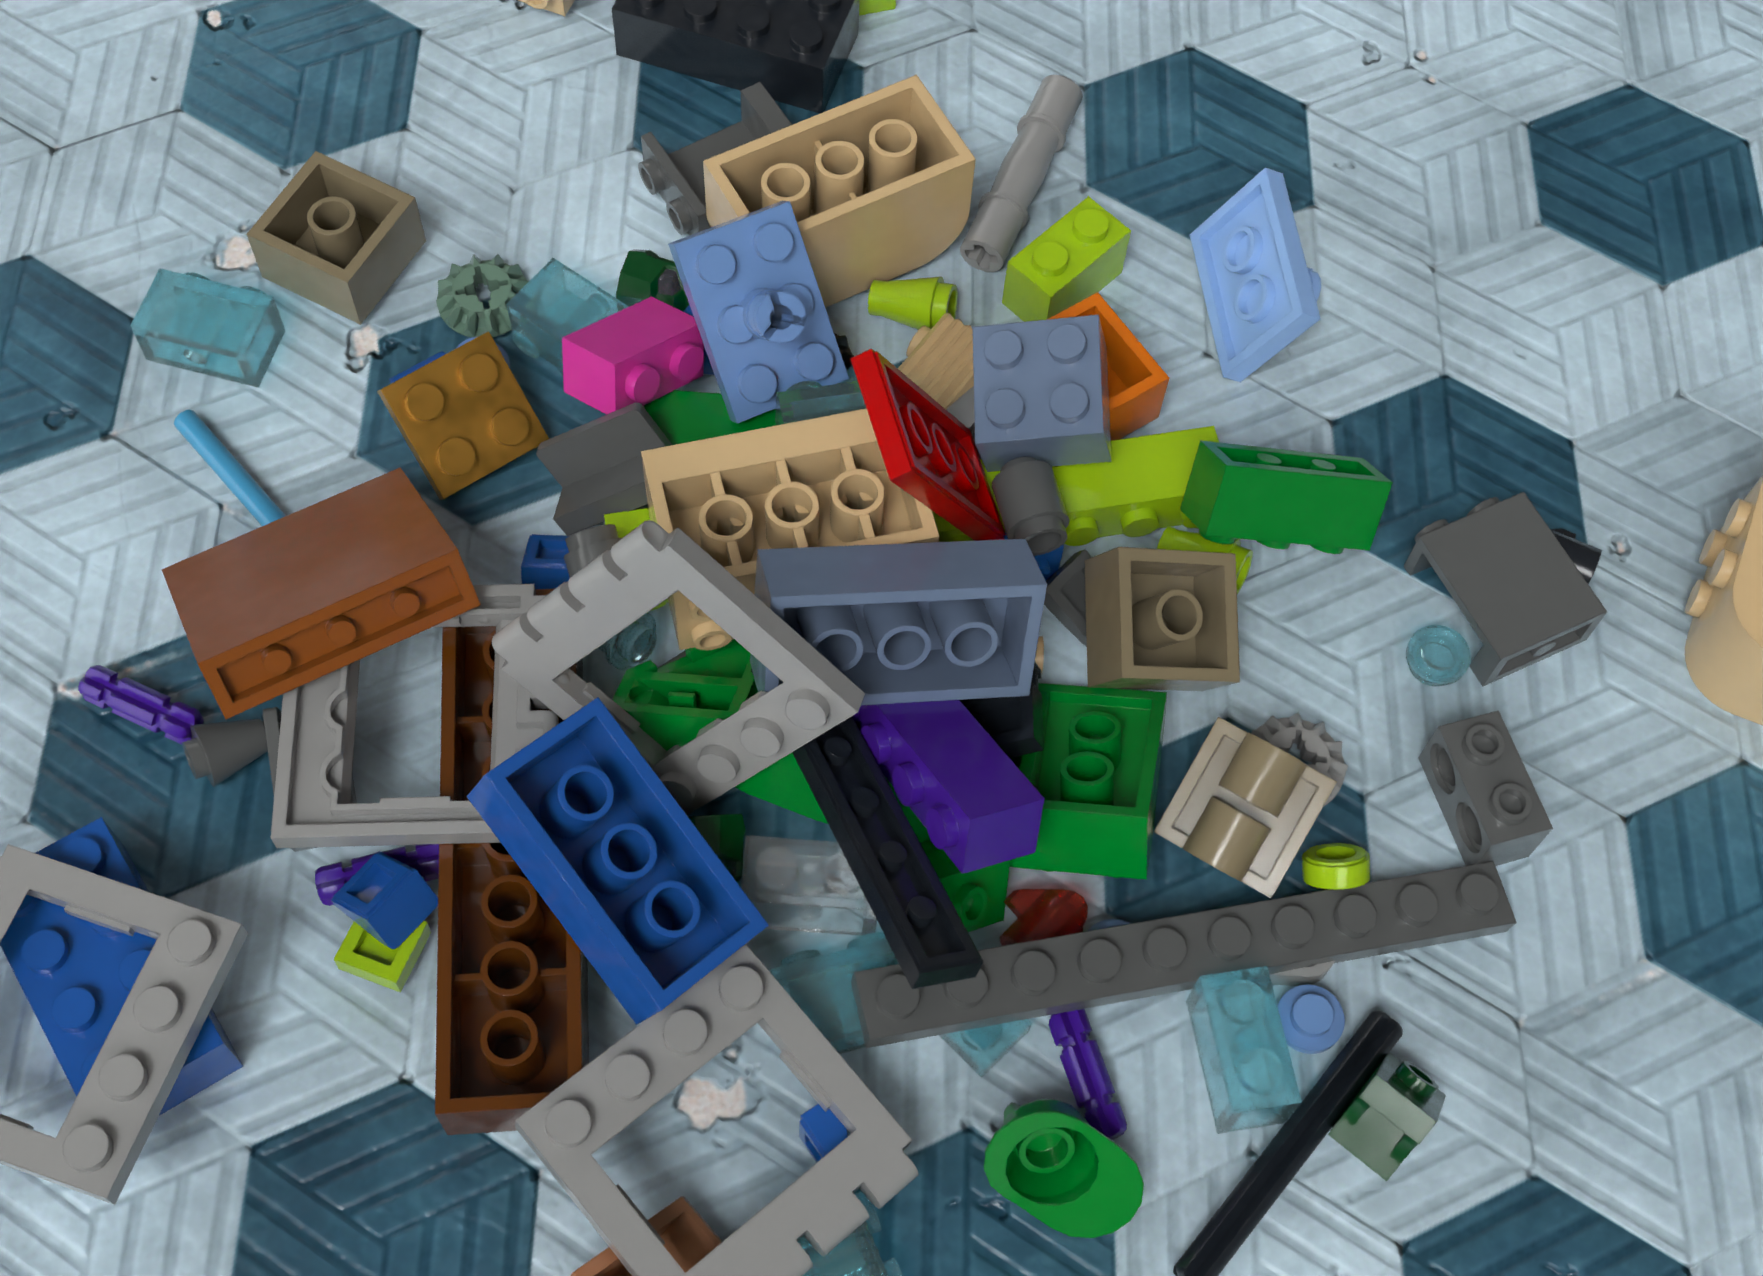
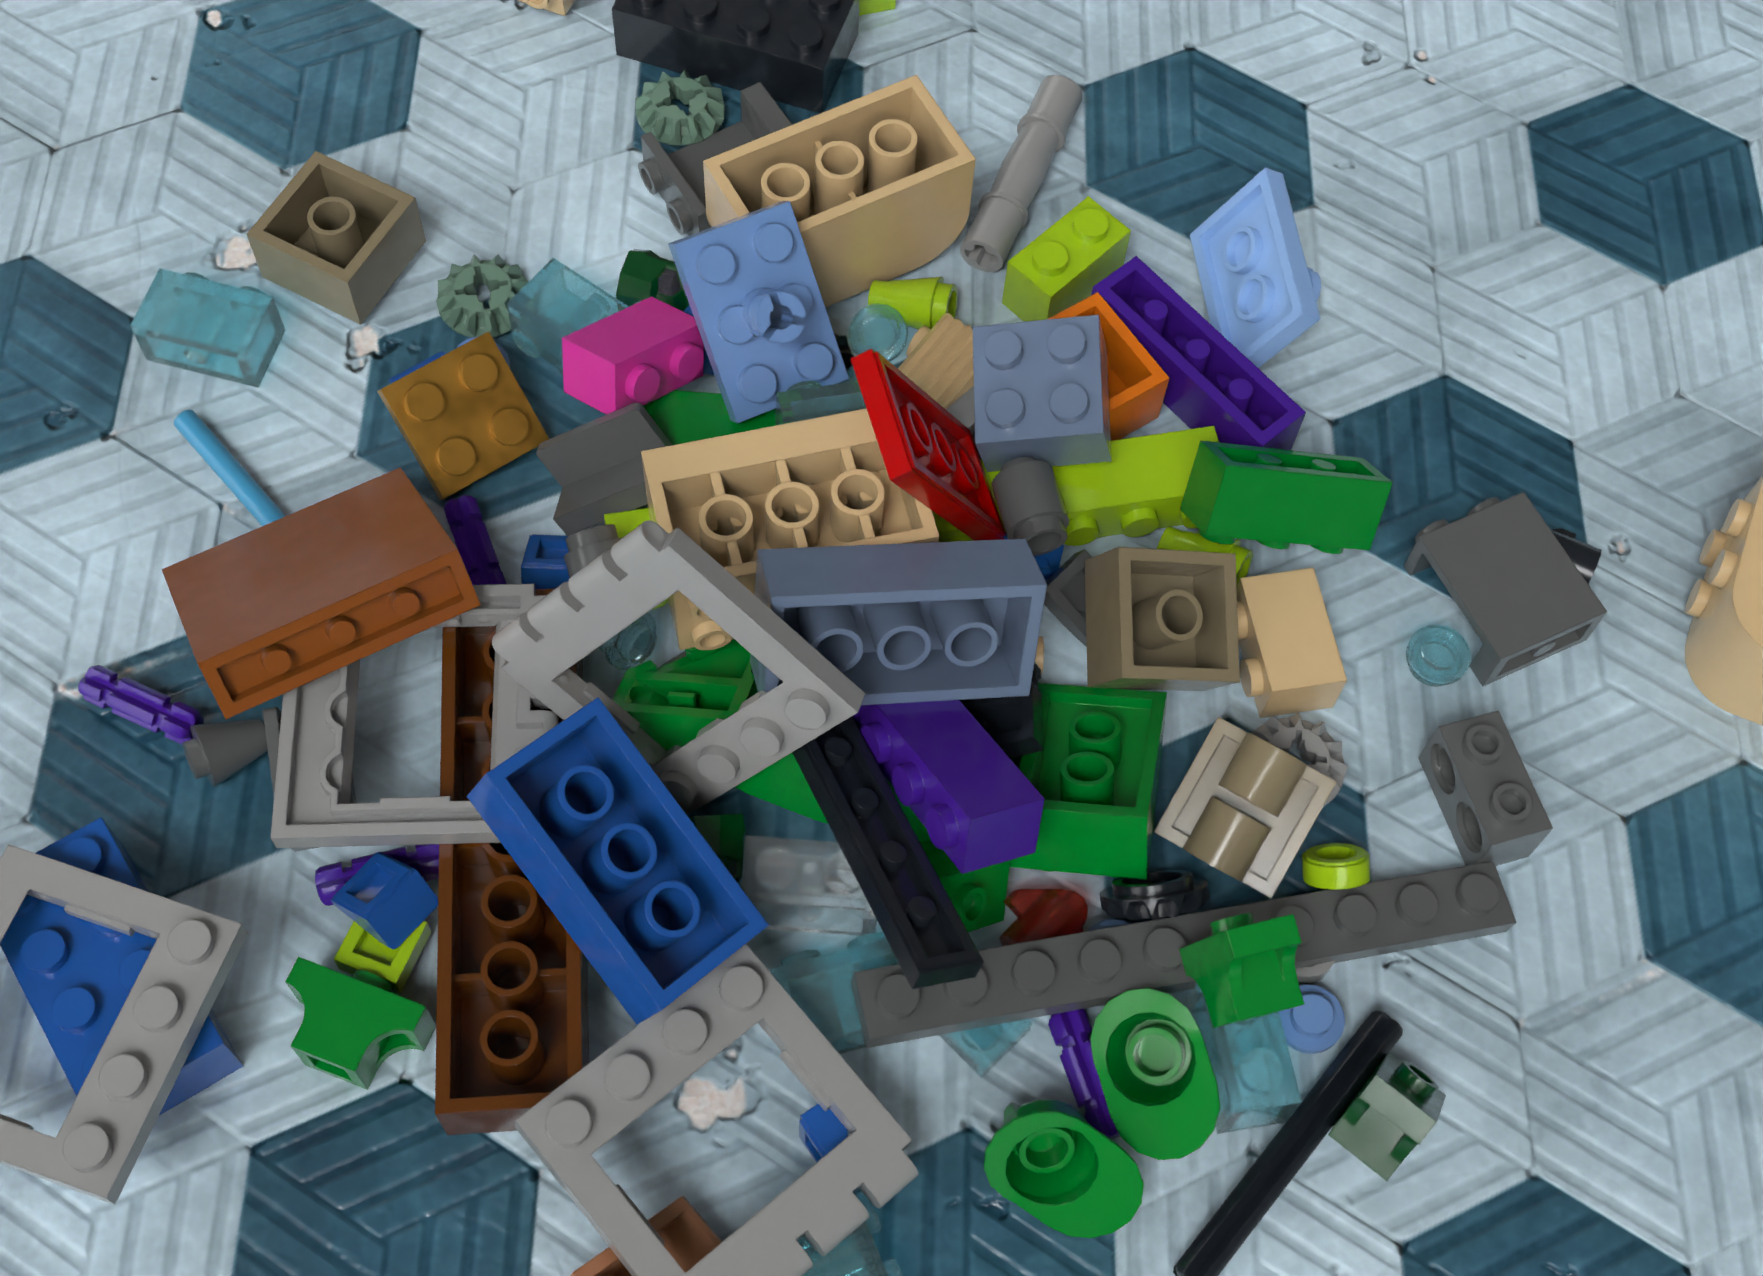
none -> green brick [285,957,436,1090]
none -> dark purple axle [444,495,507,585]
none -> sand green gear [635,69,725,145]
none -> clear light blue plate [848,304,908,362]
none -> green piece [1090,988,1221,1160]
none -> dark purple brick [1091,256,1306,450]
none -> black gear [1099,870,1210,921]
none -> green brick [1179,912,1305,1028]
none -> tan brick [1237,567,1347,718]

